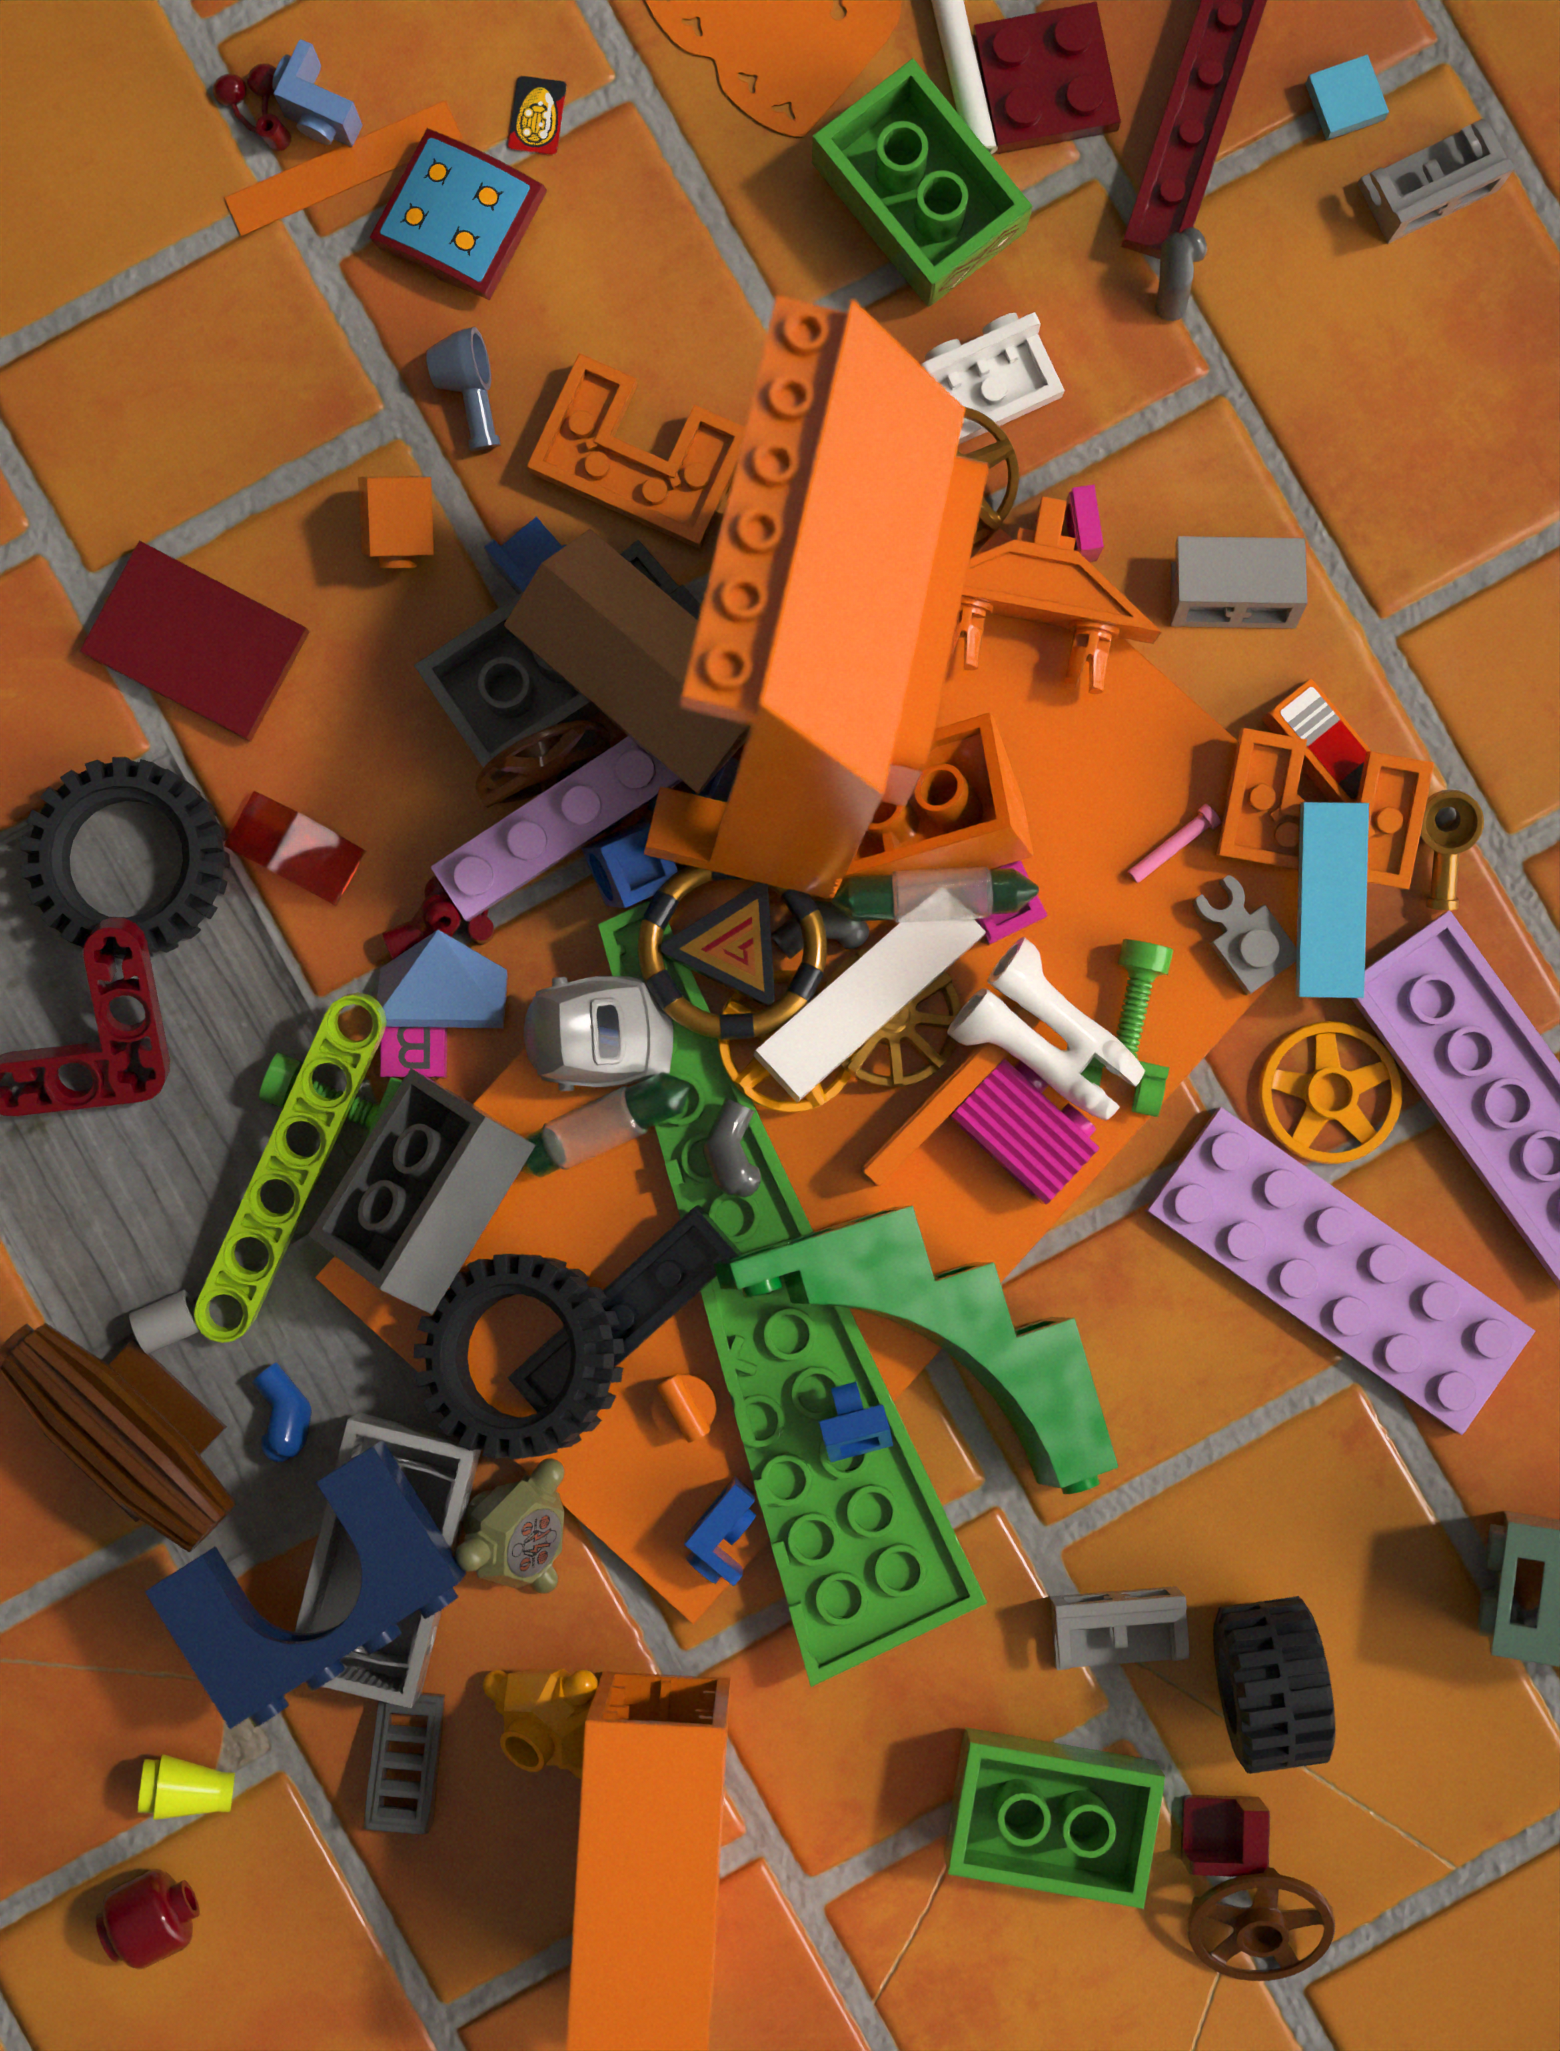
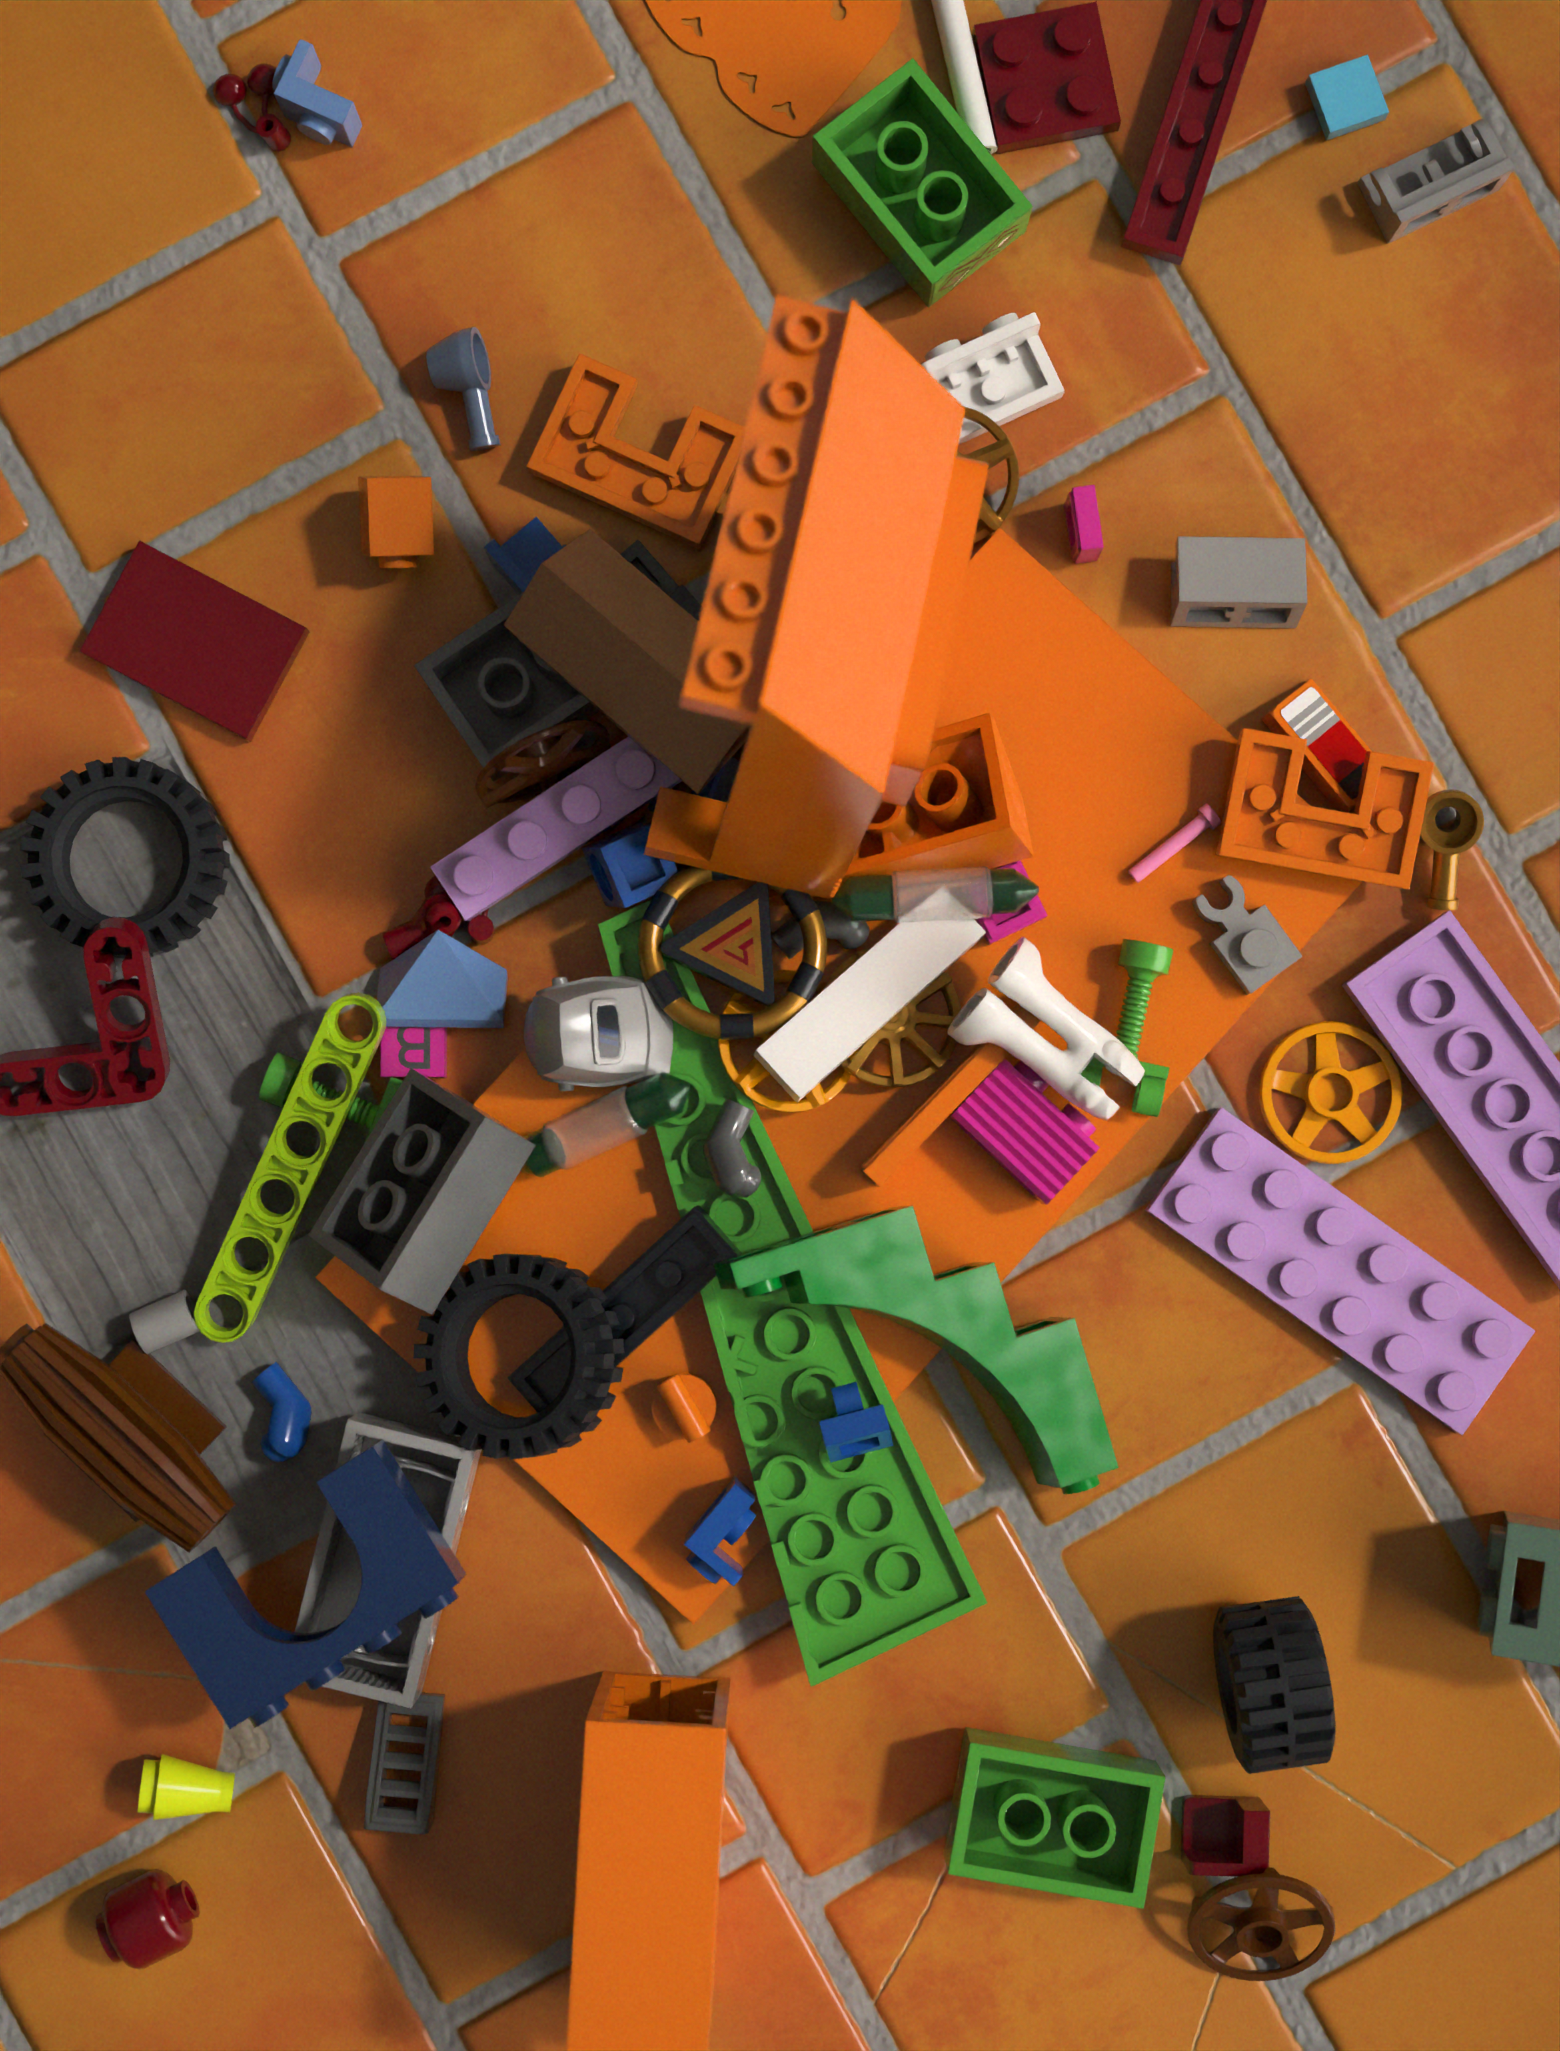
orange sticker [224,100,463,236] -> none
clear red slope [224,791,366,906] -> none
dark azure slope [369,128,547,300] -> none
olive rock [455,1458,565,1594] -> none
light orange rock [483,1669,598,1779] -> none
sticker [508,76,567,155] -> none
orange connector [947,496,1162,694] -> none
light grey hinge [1049,1586,1189,1670] -> none
dark grey arm [1155,227,1207,321] -> none
medium azure tile [1296,802,1369,998] -> none

